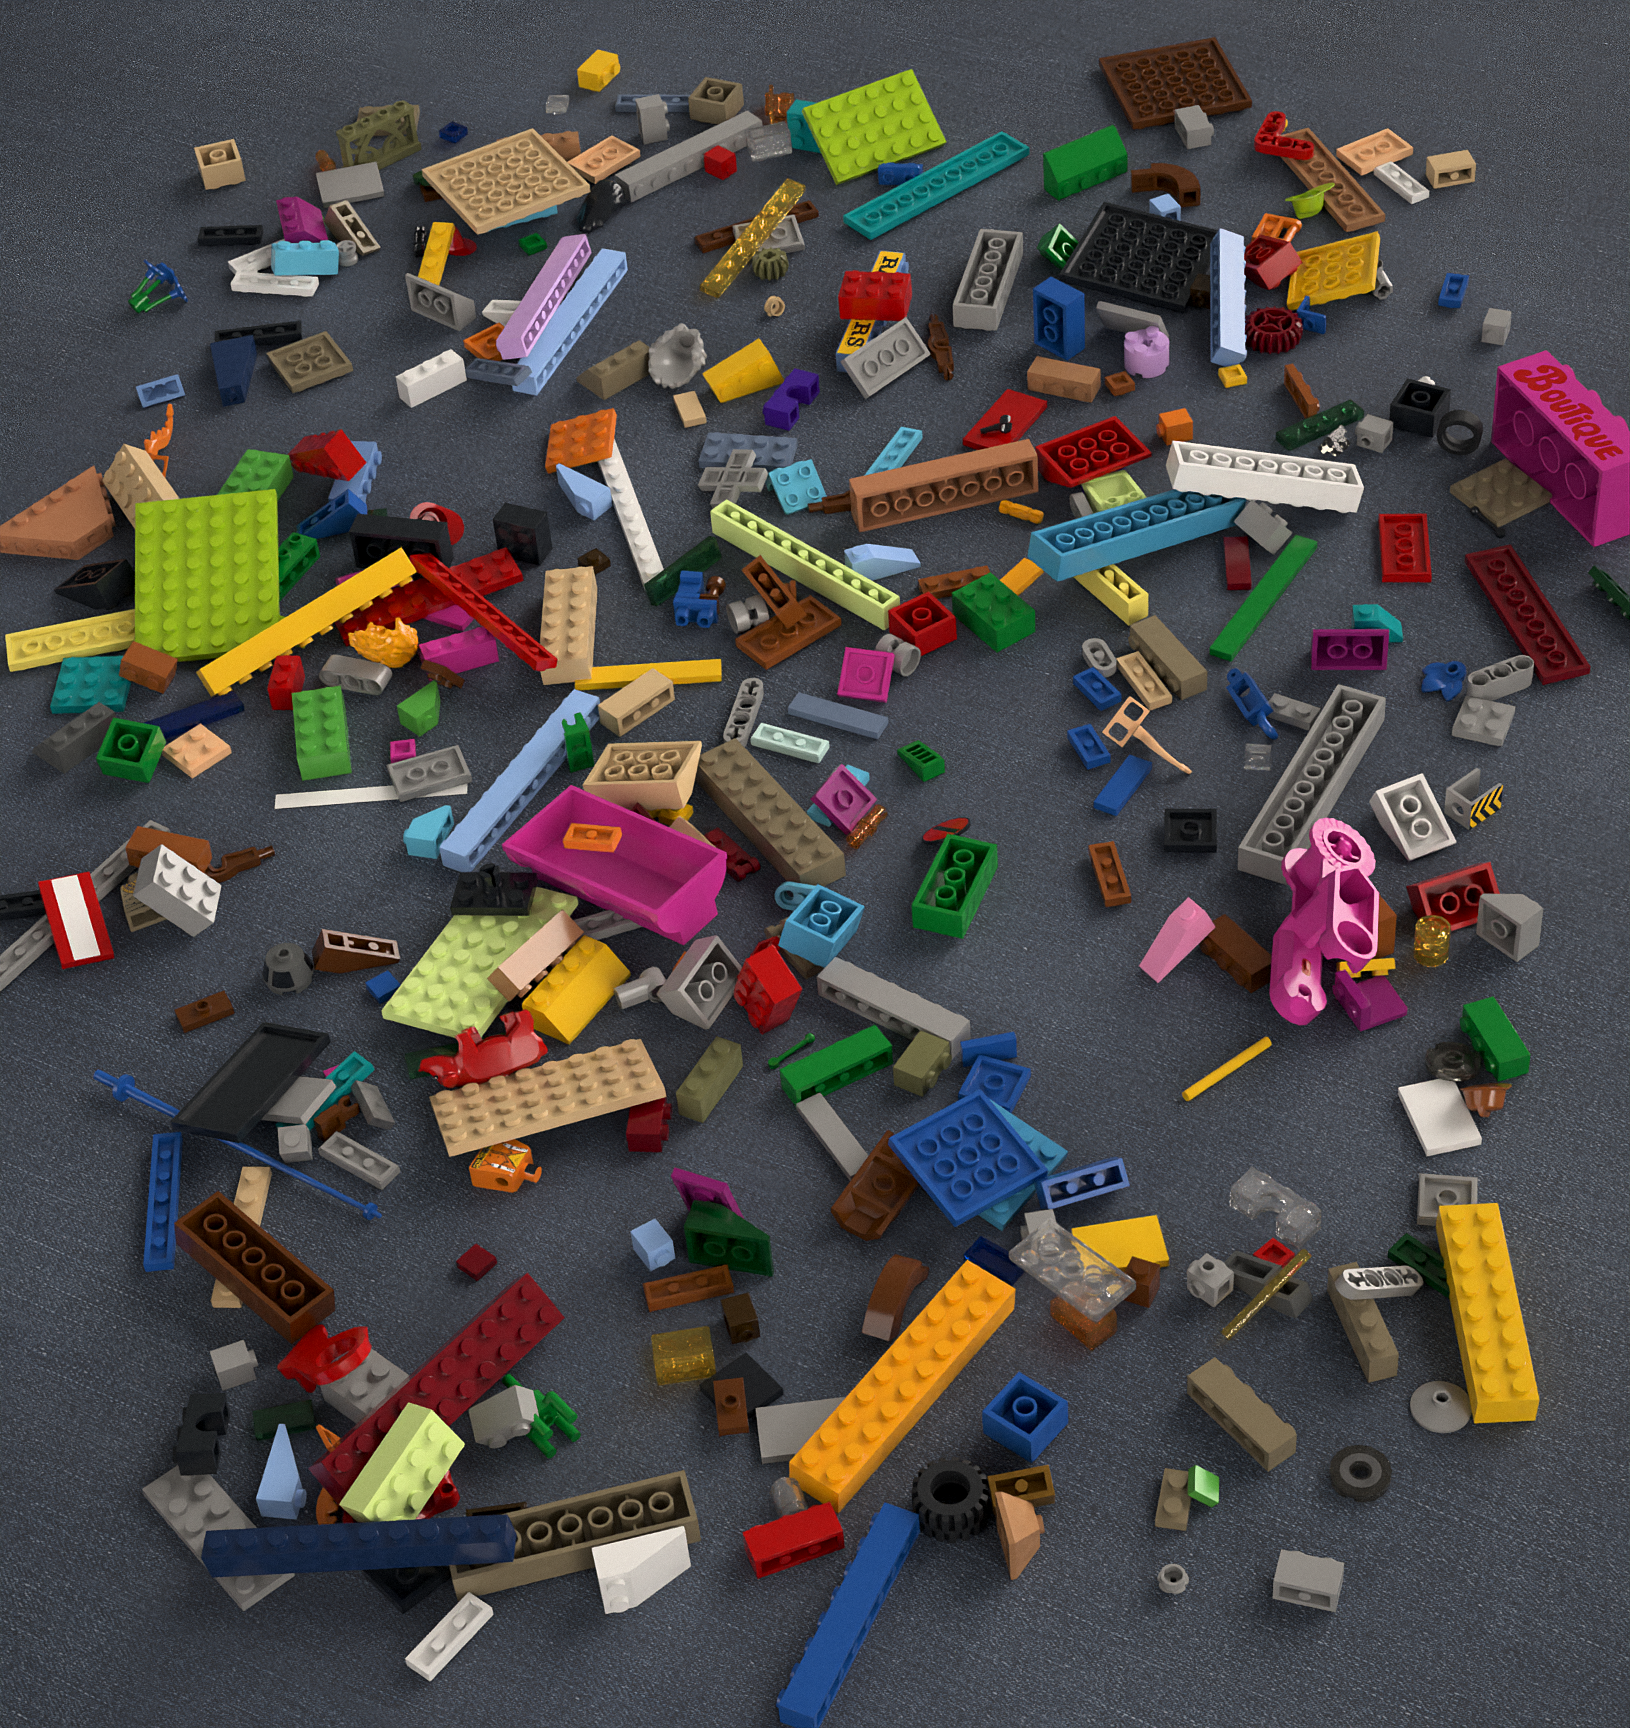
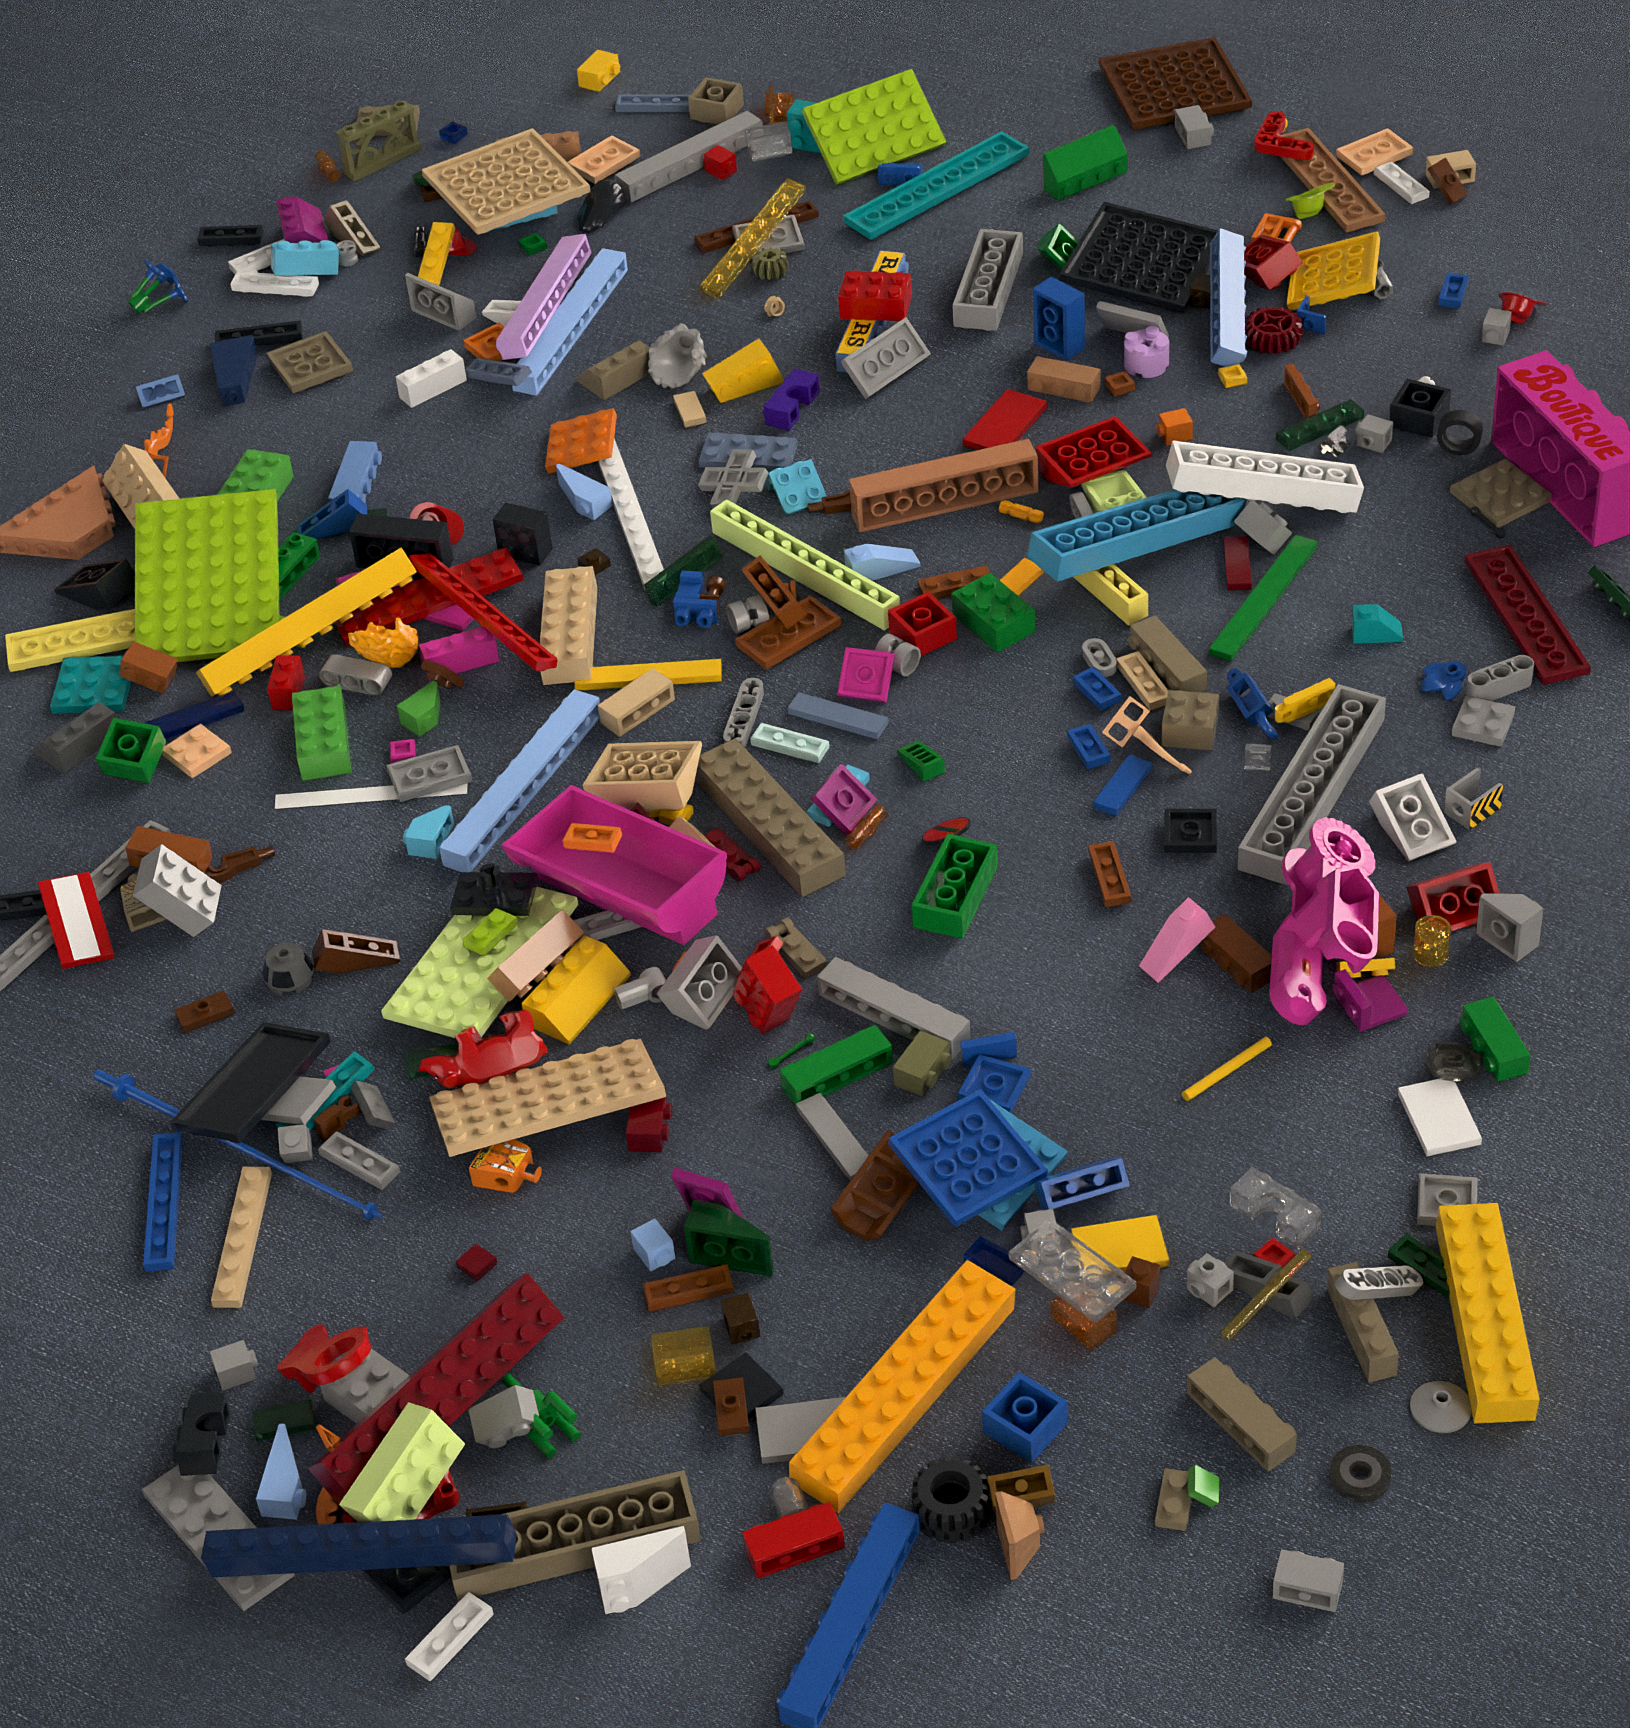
reddish brown brick [174,1191,335,1344] -> none
tan brick [194,139,246,190] -> none
red wedge [287,429,367,482] -> none
light grey tile [316,162,385,208] -> none
blue tile [365,970,401,1004] -> none
clear plate [546,95,569,114] -> none
green hinge [562,712,595,773] -> none
light grey brick [635,94,670,145] -> none
olive brick [676,1036,743,1123] -> none
medium azure plate [775,881,816,911] -> none
dark azure brick [778,884,865,968] -> none
reddish brown arch [862,1254,929,1341] -> none
medium azure plate [864,427,923,476] -> none
reddish brown piece [928,314,954,381] -> none
black hand [980,415,1012,434] -> none
reddish brown arch [1131,163,1201,207] -> none
light blue brick [1149,194,1181,221] -> none
light grey plate [1157,1564,1189,1594] -> none
magenta slope [1310,629,1389,670] -> none
red tile [1378,514,1432,582] -> none
dark orange piece [1460,1083,1512,1118] -> none
none -> lime plate [462,908,518,956]
none -> dark tan brick [1162,690,1219,750]
none -> yellow hinge [1275,678,1336,723]
none -> reddish brown plate [1428,157,1468,206]
none -> red piece [1498,292,1547,323]

